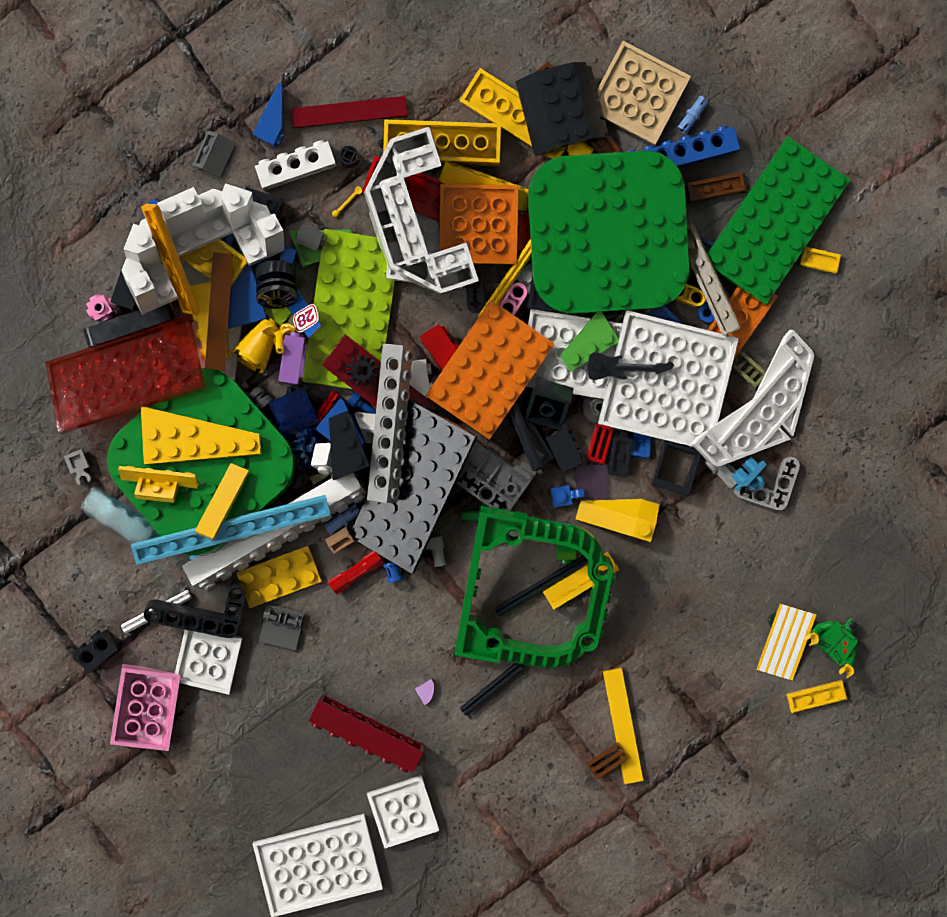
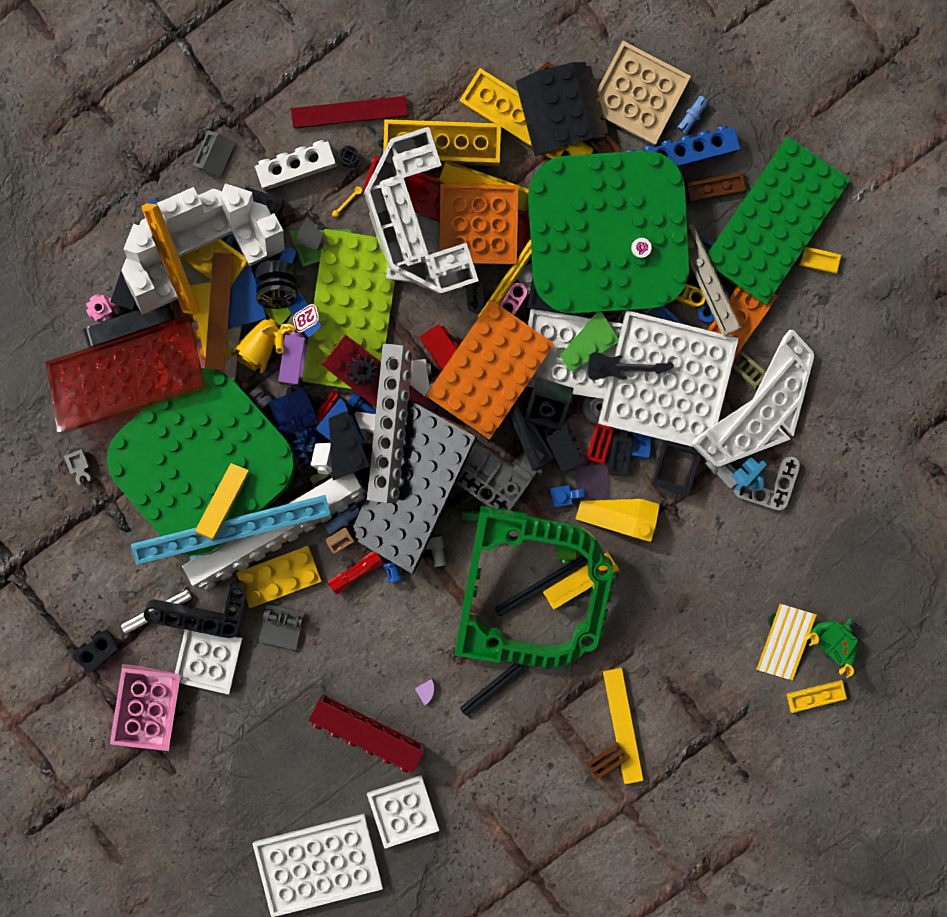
clear light blue wedge [81,487,158,543] -> none
yellow bracket [118,466,199,503] -> none
yellow wing [141,406,262,465] -> none
blue slope [252,82,285,148] -> none
none -> white tile [631,238,651,258]

